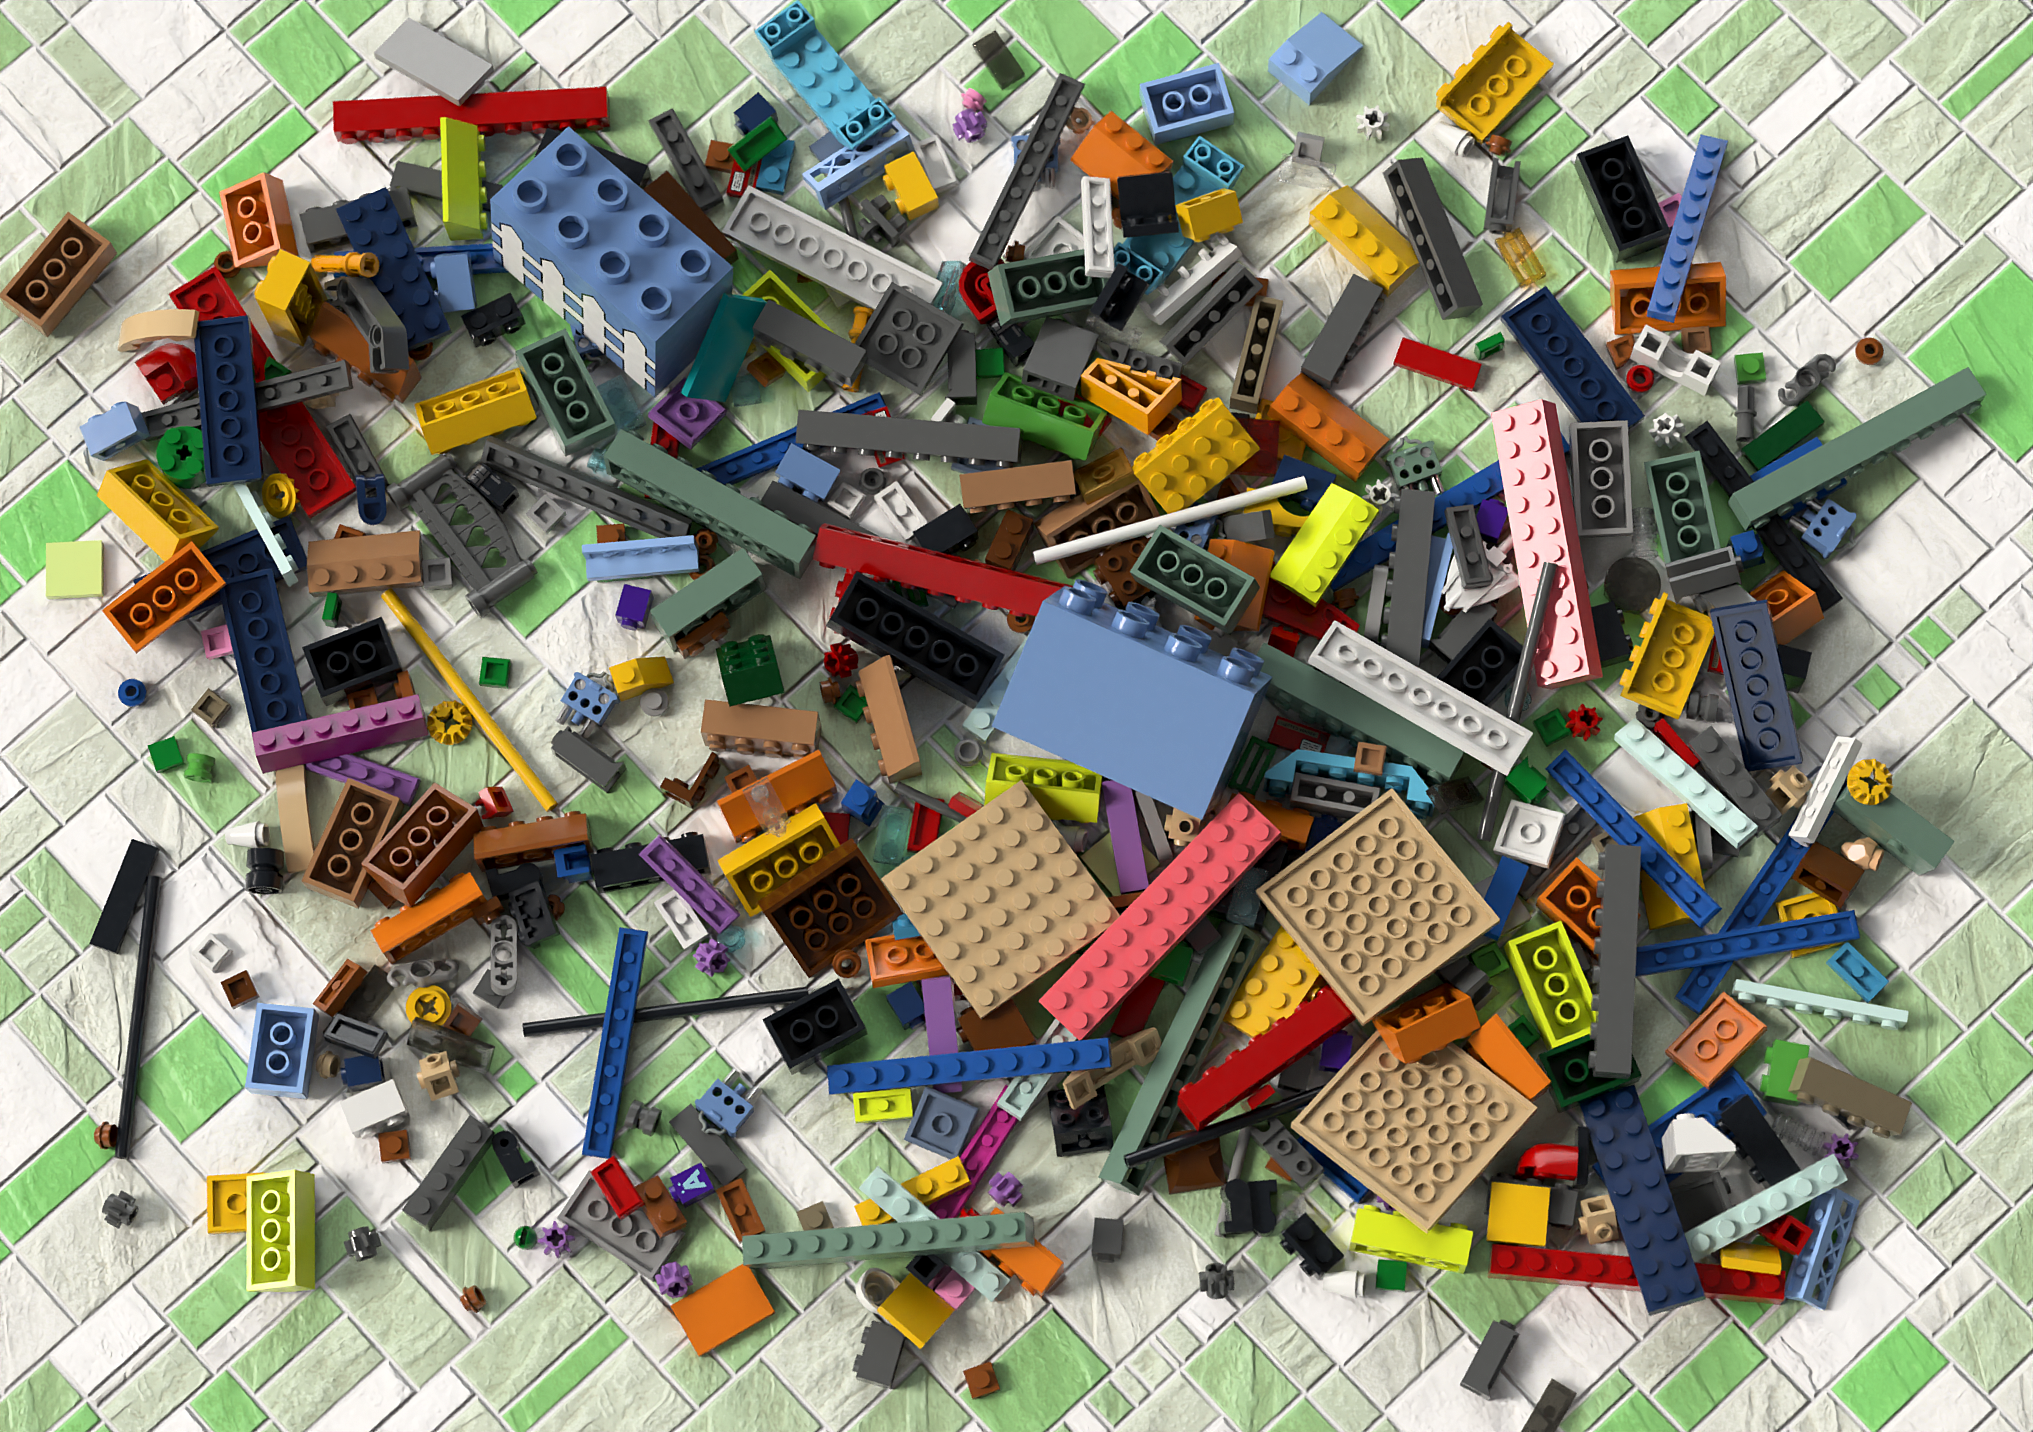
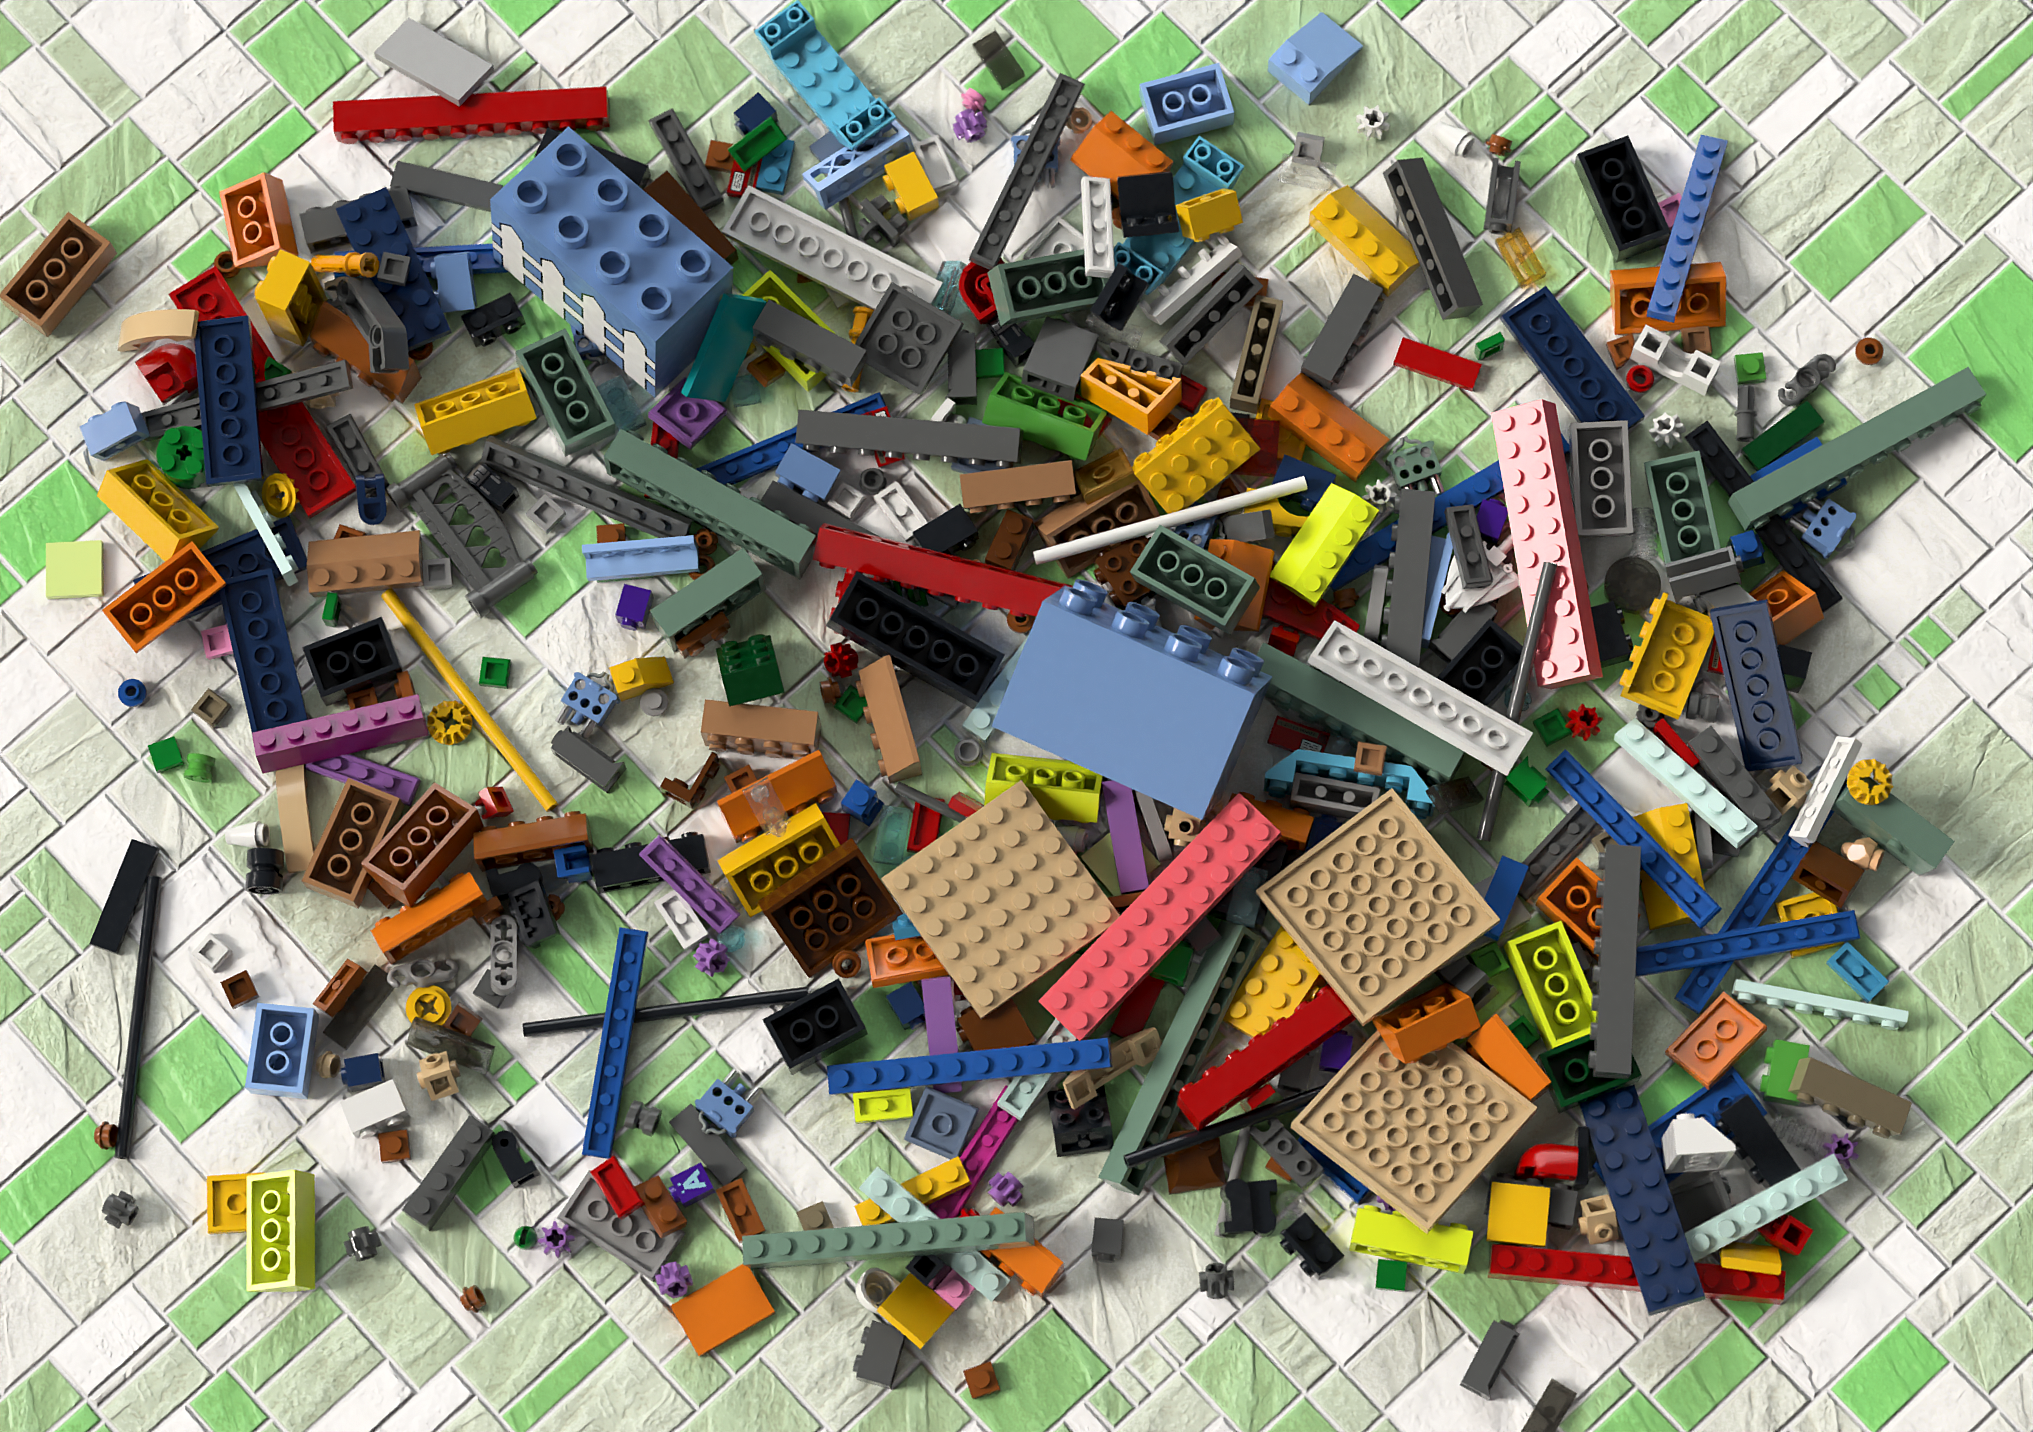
tile [324,1013,389,1059] -> none
neon yellow slope [440,117,488,241] -> none
clear light blue plate [587,447,607,474] -> none
dark orange plate [1005,240,1025,263] -> none
green tile [1228,735,1278,796] -> none
white cone [1323,1270,1366,1299] -> none
yellow bracket [1436,22,1554,145] -> none
white tile [1493,799,1566,869] -> none
light blue fence [1784,1188,1860,1310] -> none
none -> dark grey plate [377,252,412,287]

